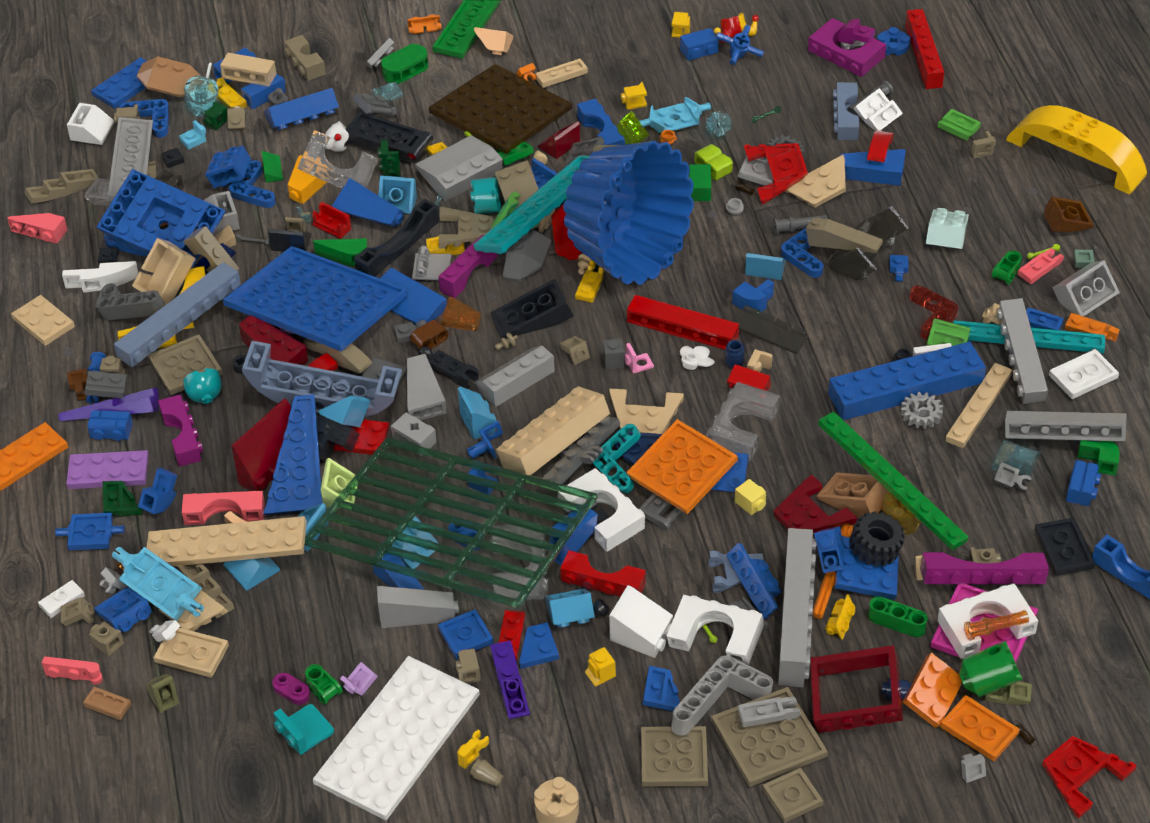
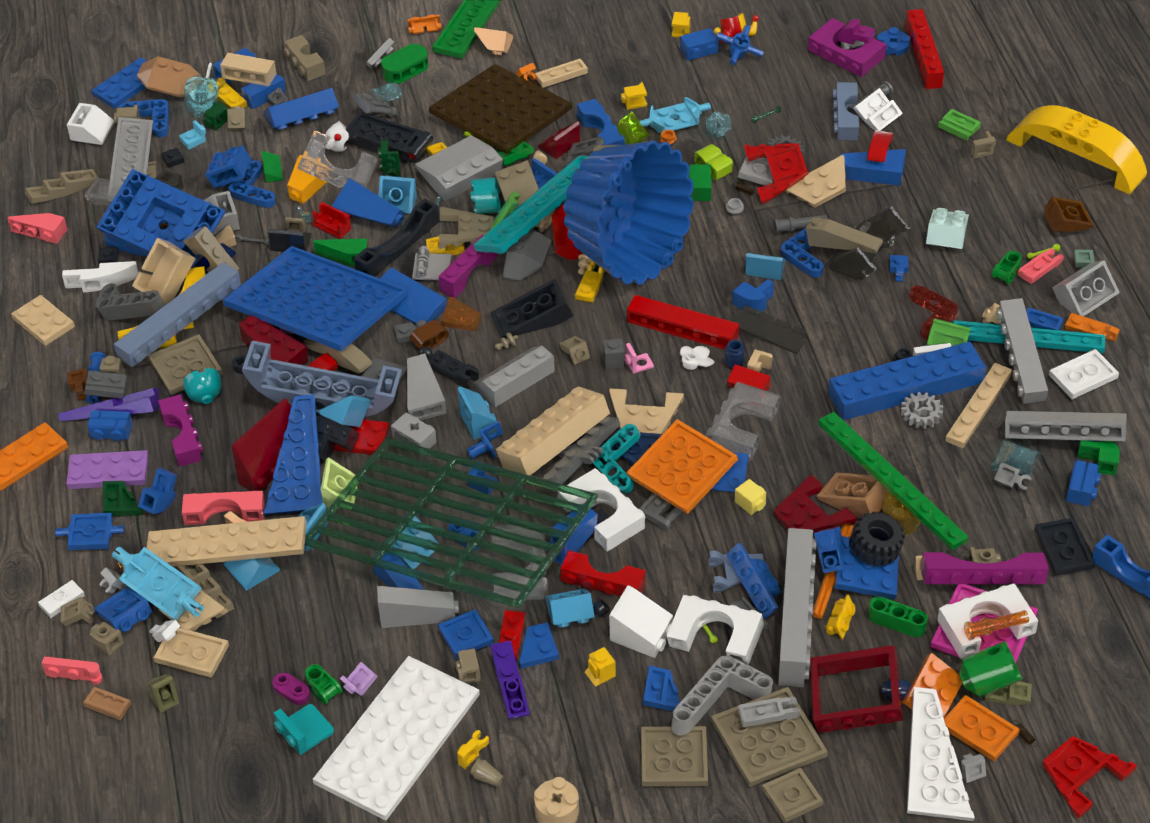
none -> white wing [907,687,975,821]

